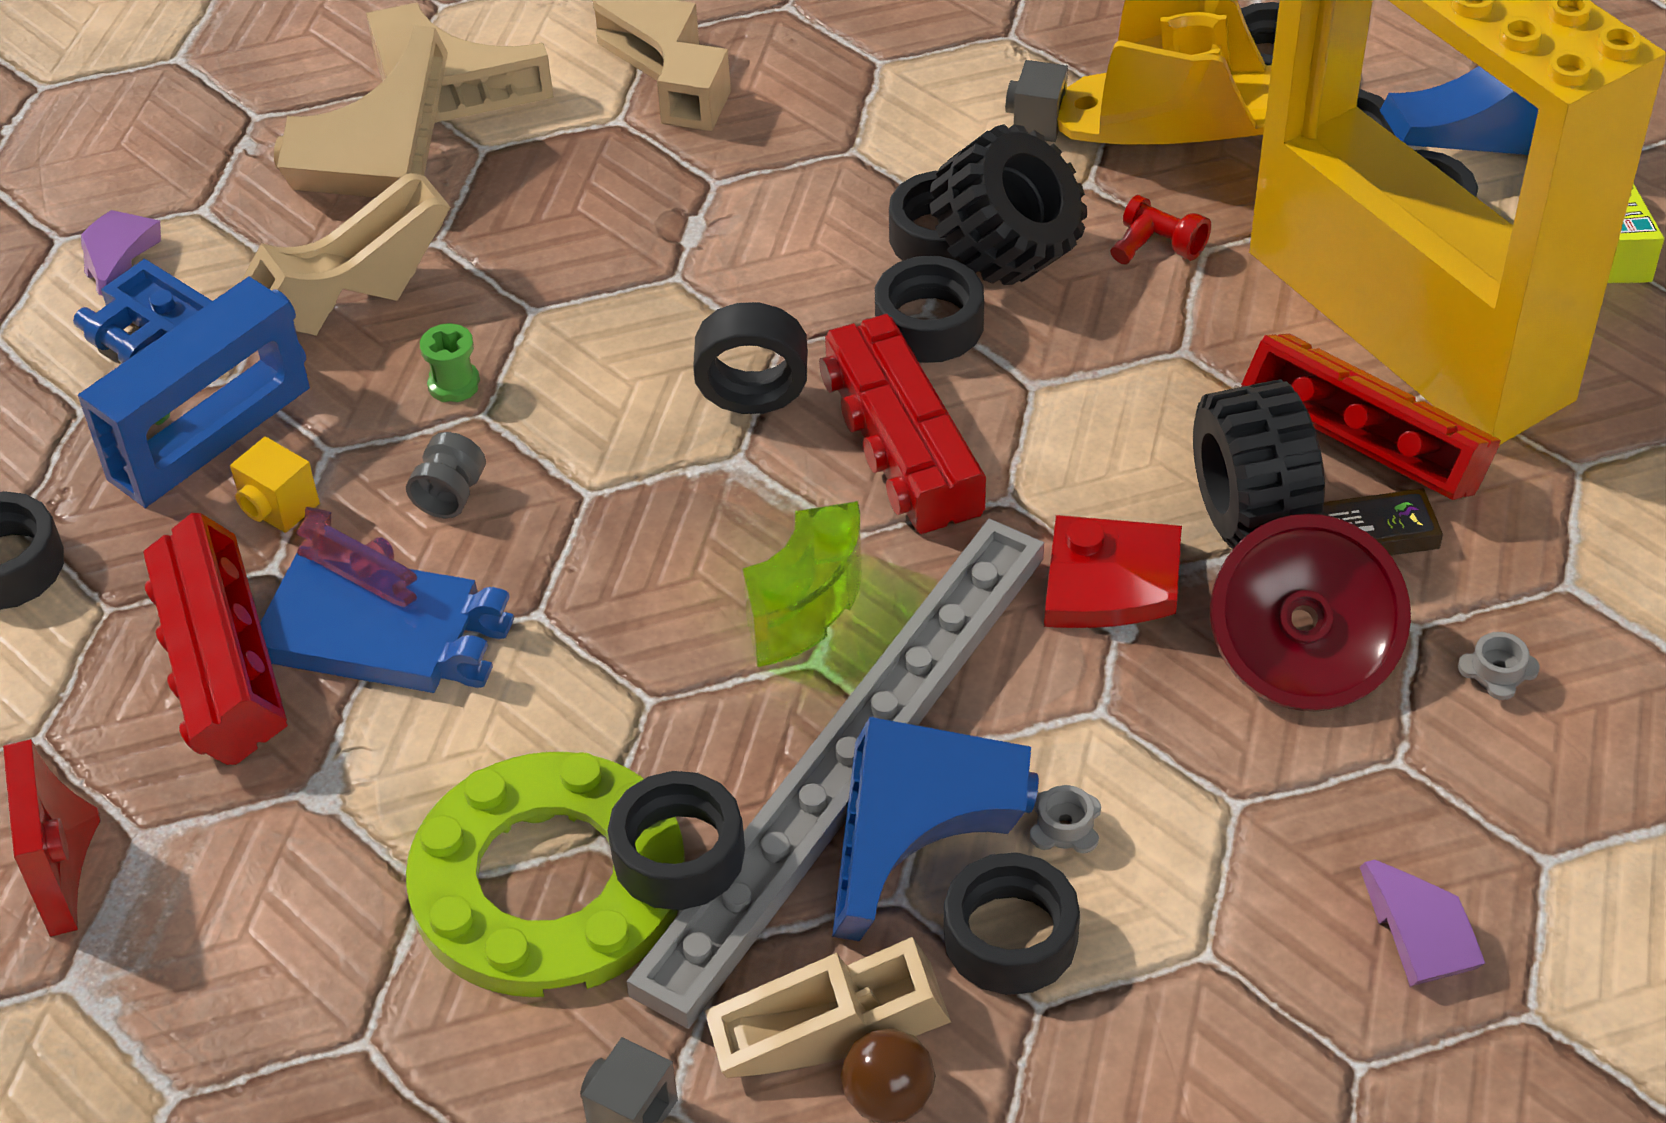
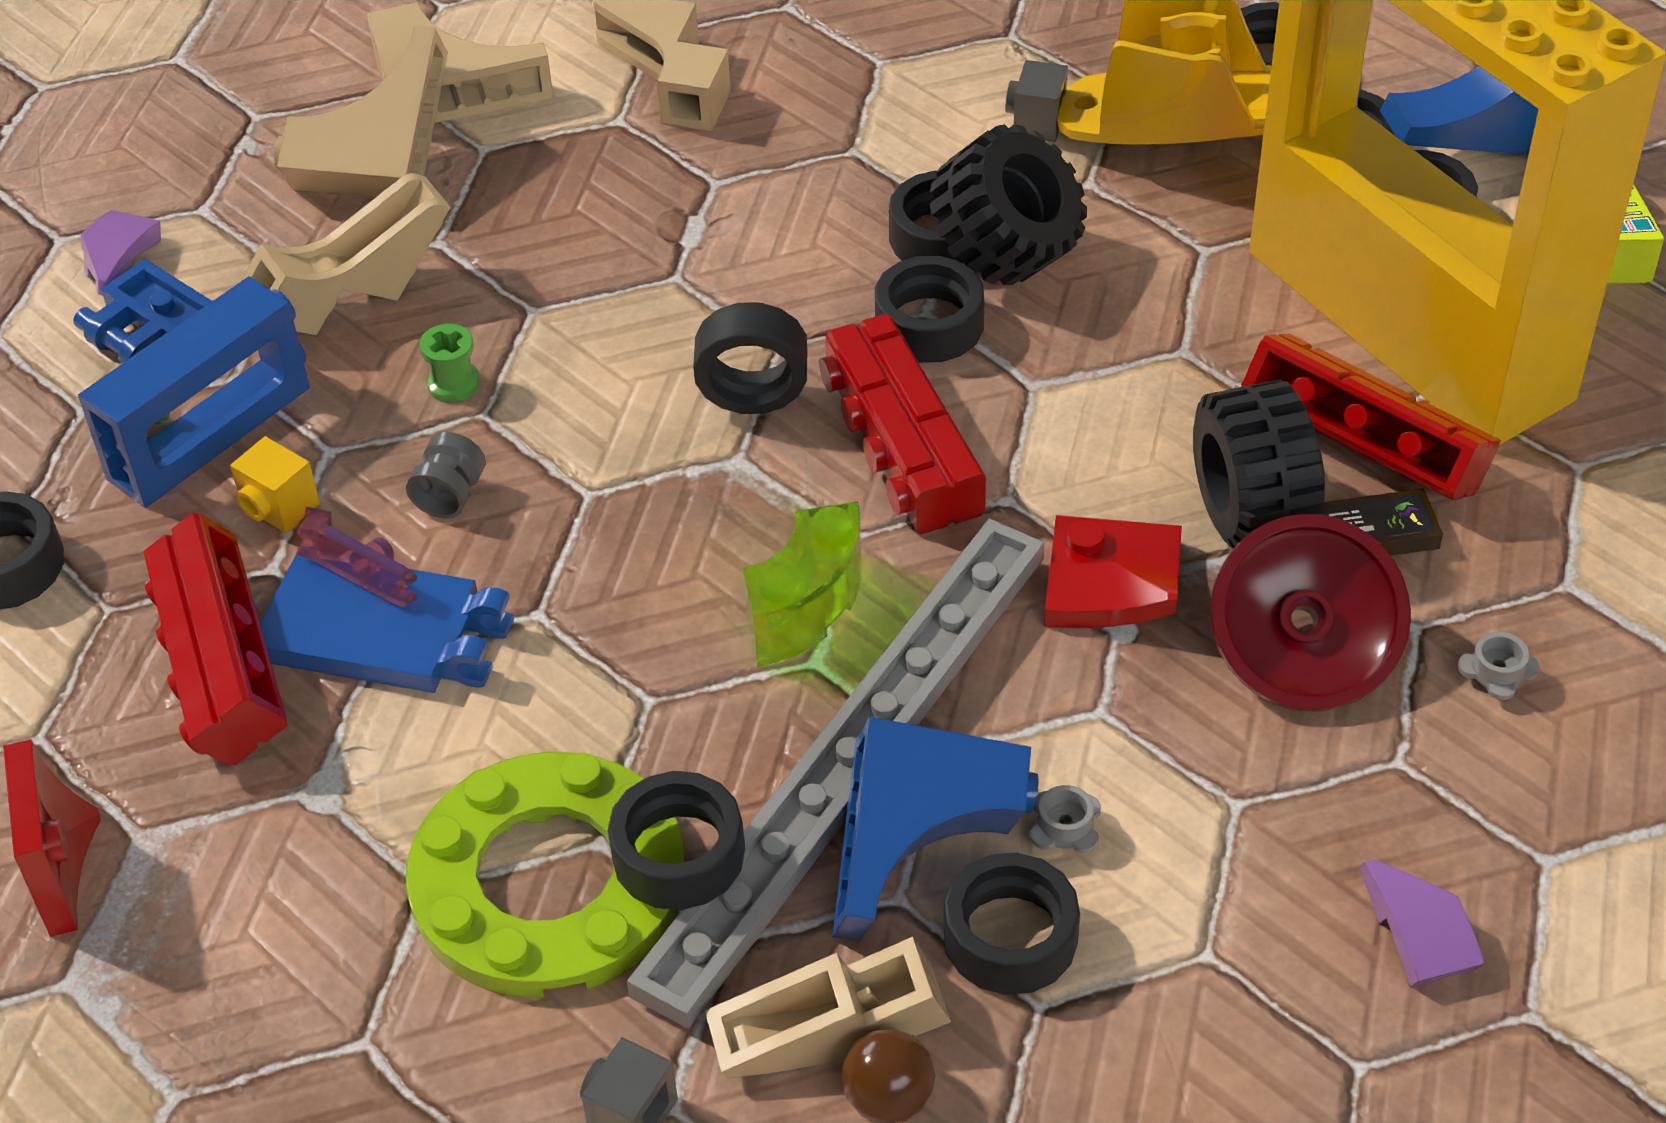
red piece [1110,195,1211,265] -> none

